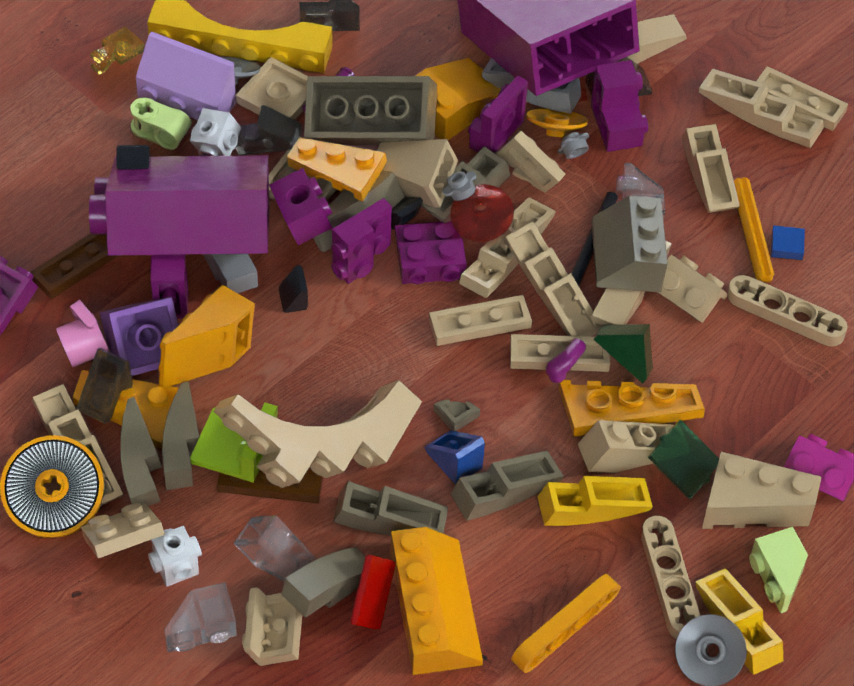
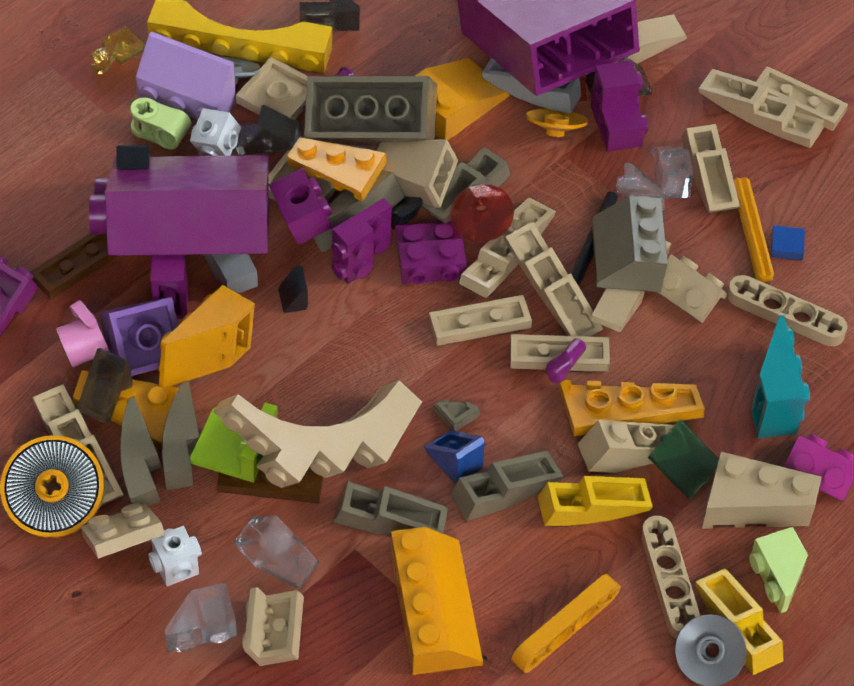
dark tan slope [282,547,366,618] -> none
red slope [350,554,396,630] -> none
light grey plate [443,171,477,201] -> none
magenta plate [468,75,528,153] -> none
tan wing [495,131,565,193] -> none
light grey plate [558,132,589,159] -> none
dark green slope [593,324,653,384] -> none
none -> clear slope [651,145,694,199]
none -> teal slope [751,315,810,439]

